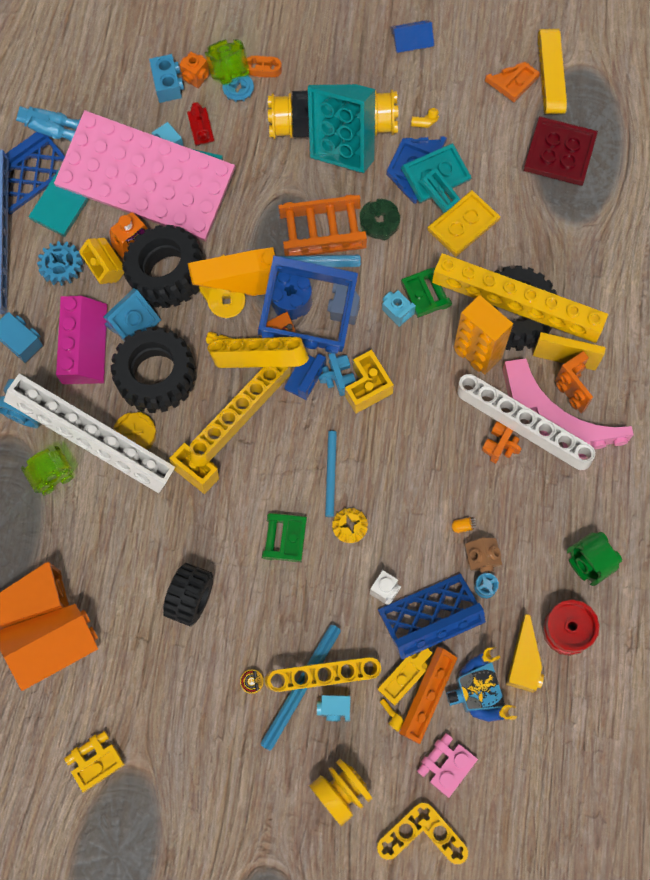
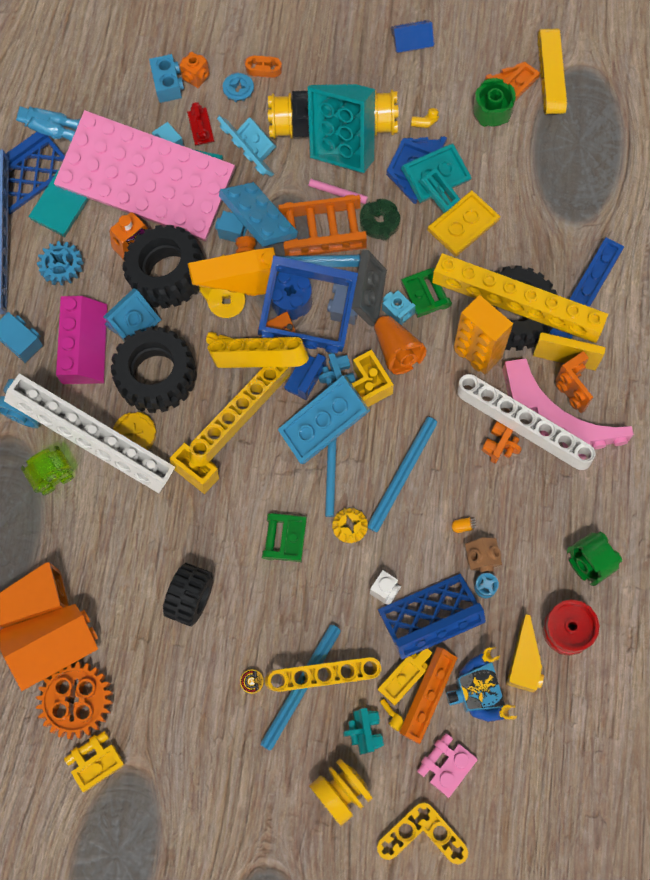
yellow brick [79,238,124,284] -> none
clear neon green brick [205,39,249,84] -> none
medium azure brick [317,695,350,722] -> none
dark red plate [523,116,598,186] -> none
none -> orange gear [36,661,113,740]
none -> dark azure brick [215,211,247,242]
none -> medium azure bracket [217,115,276,177]
none -> dark azure plate [219,182,298,247]
none -> orange wheel [235,236,256,254]
none -> dark azure plate [278,375,370,464]
none -> bright pink bar [309,179,368,204]
none -> teal hips [343,708,384,755]
none -> dark grey tile [352,250,387,326]
none -> dark azure axle [368,417,437,532]
none -> orange cone [374,316,427,375]
none -> green brick [473,78,516,127]
none -> blue plate [549,237,625,339]

